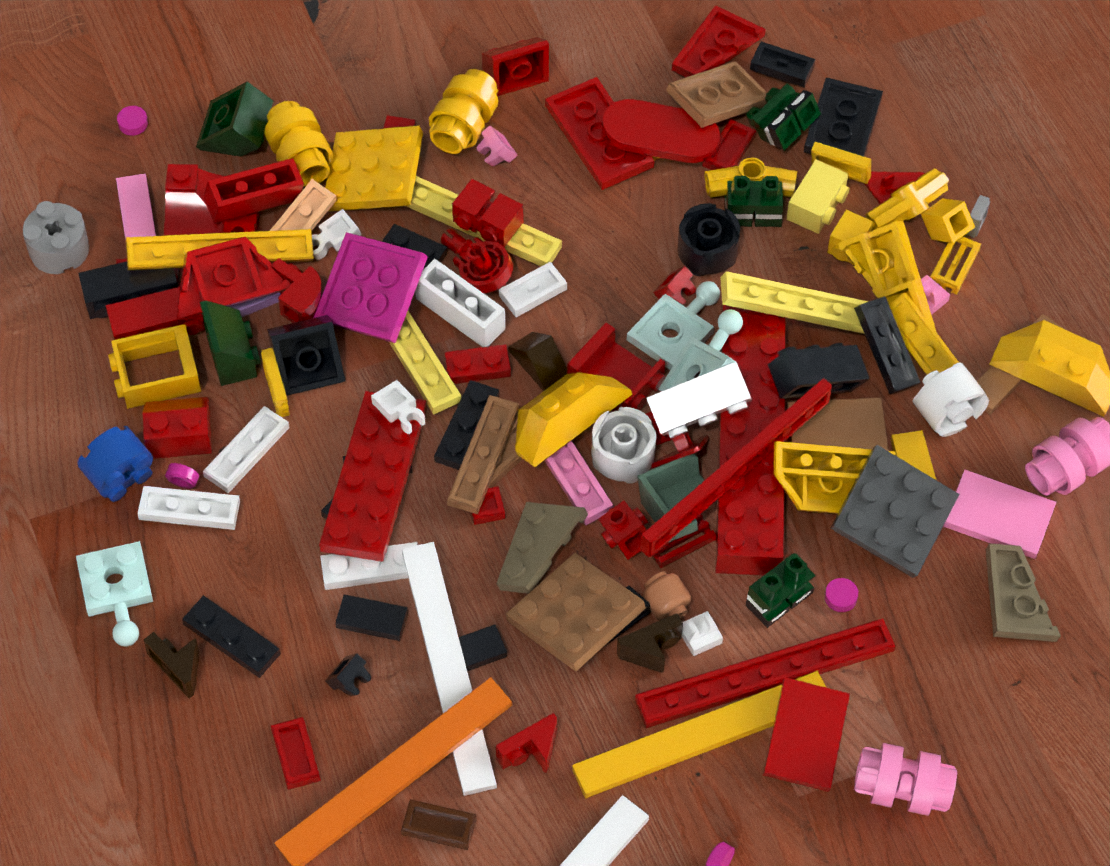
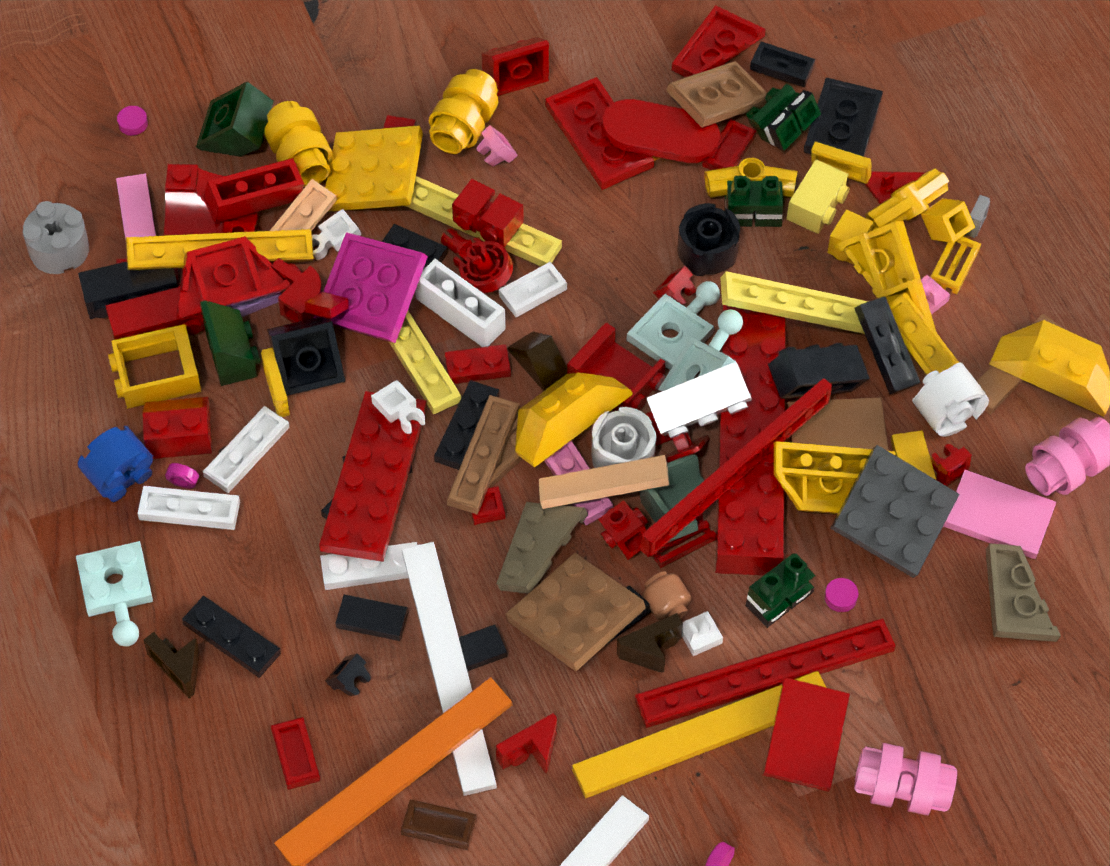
none -> red tile [305,292,349,319]
none -> light nougat tile [539,455,669,509]
none -> red tile [931,444,972,486]

